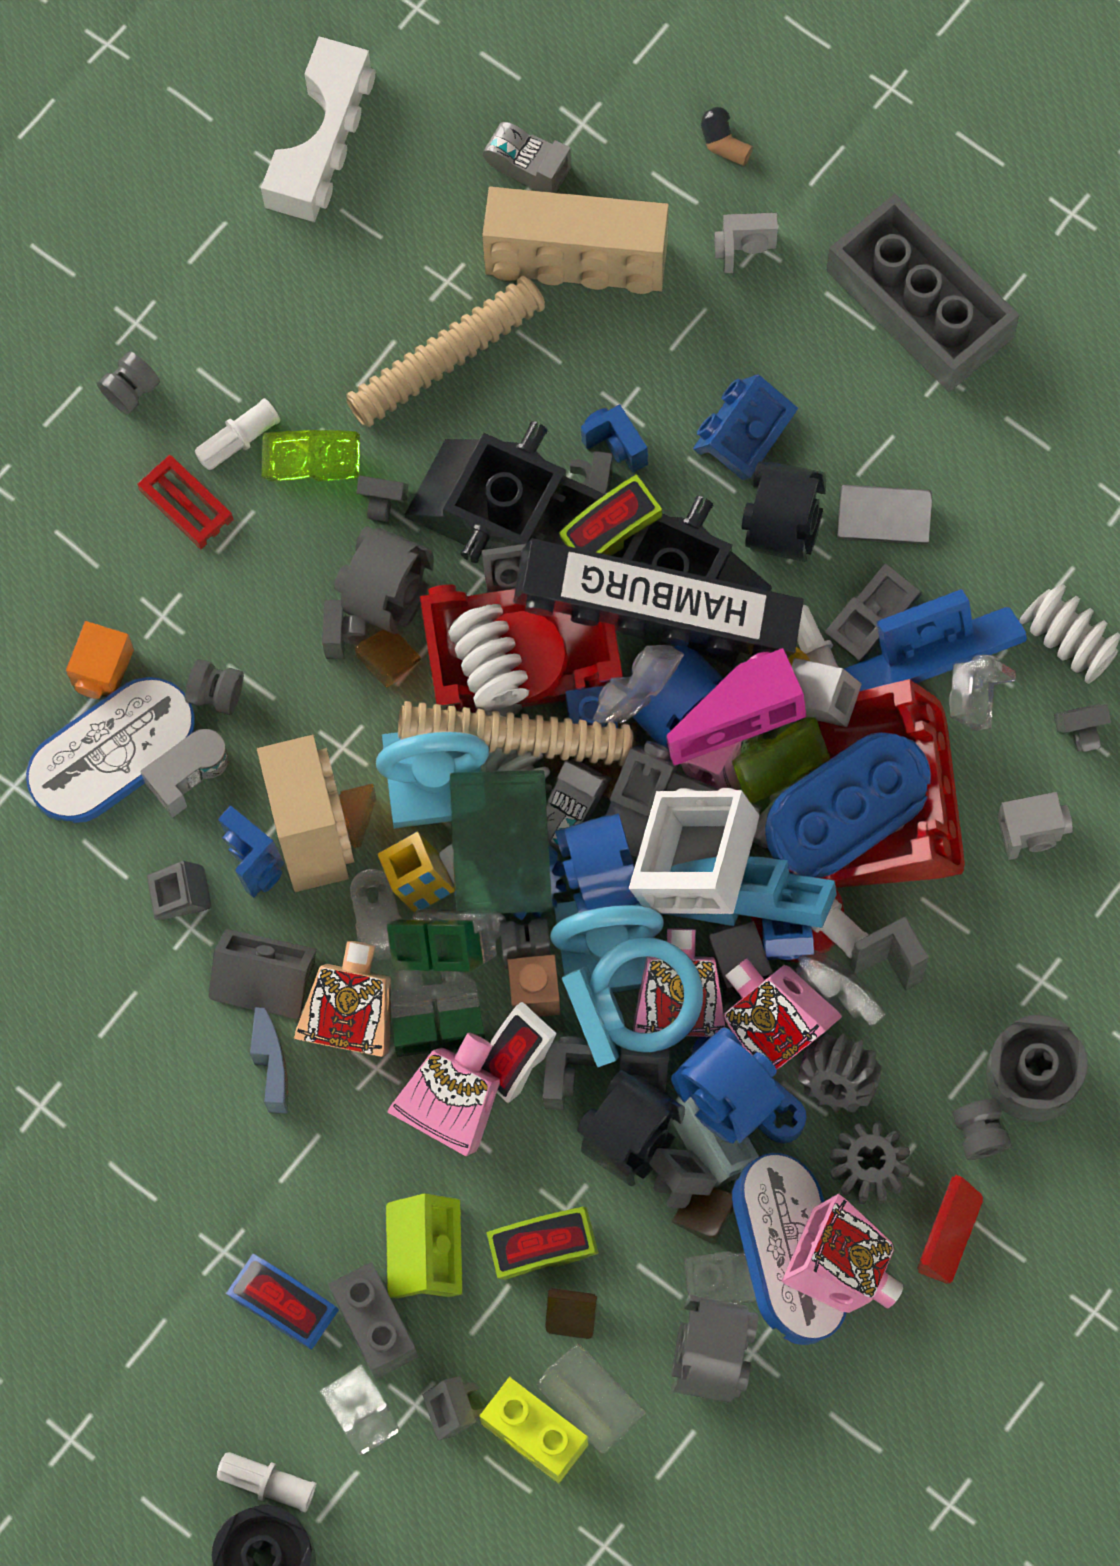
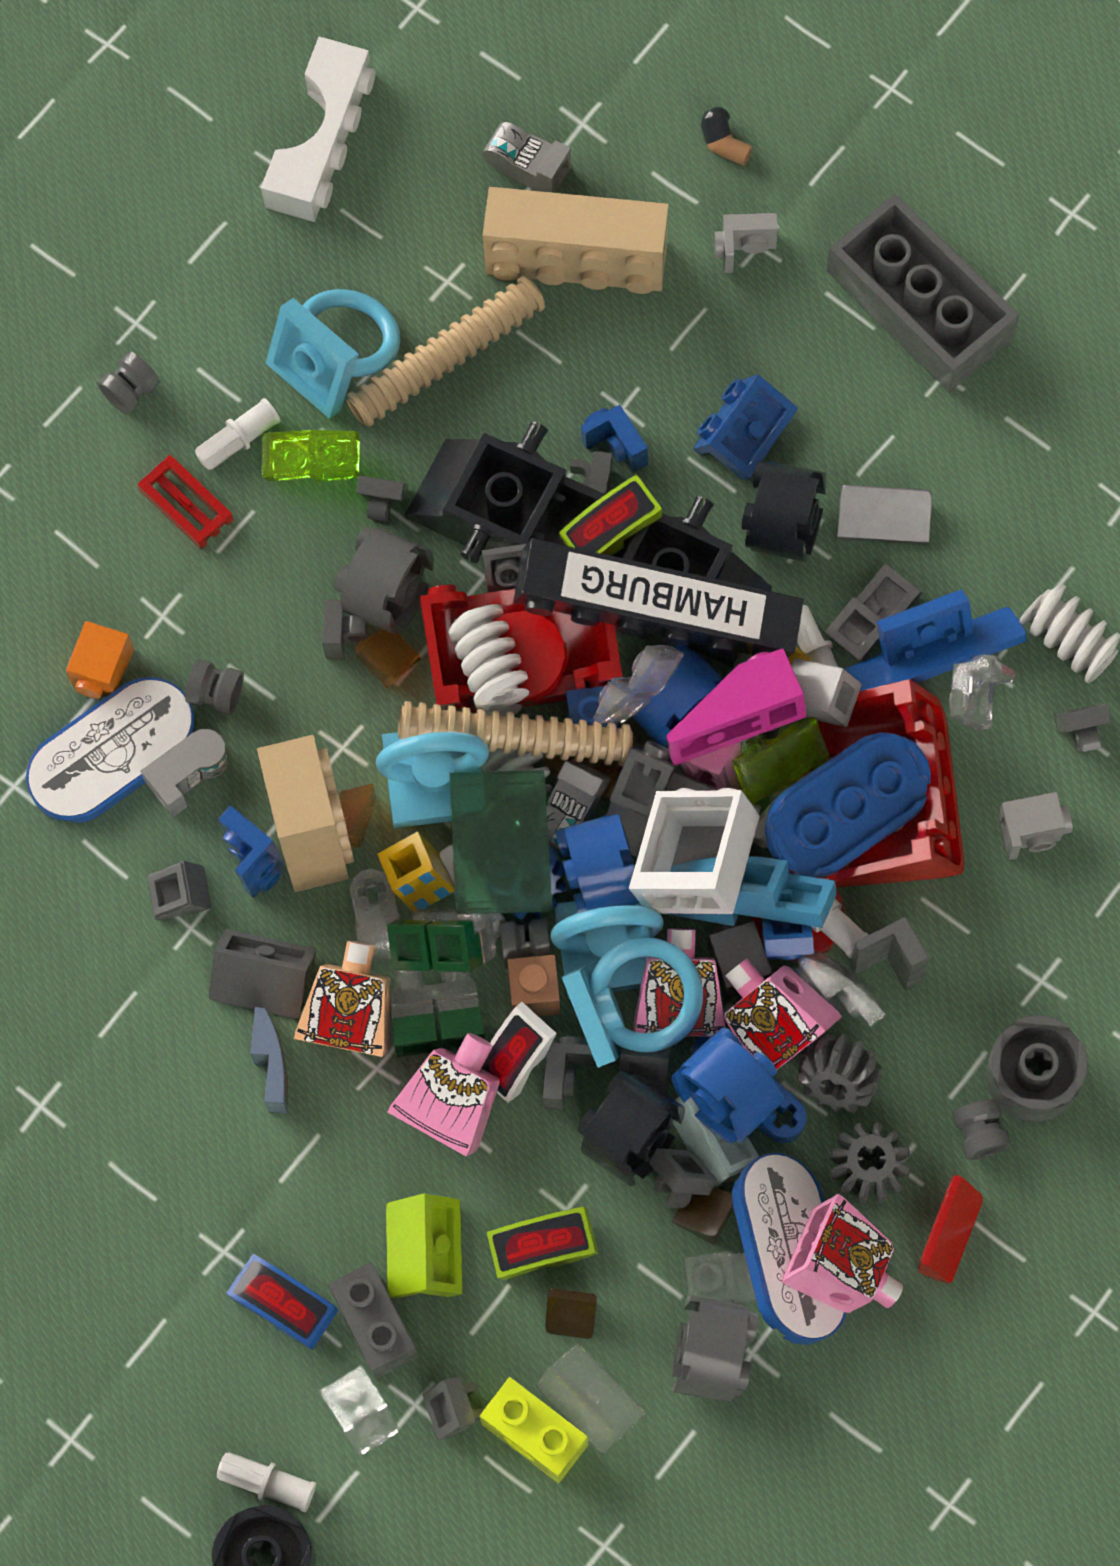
none -> medium azure tile [265,289,400,419]

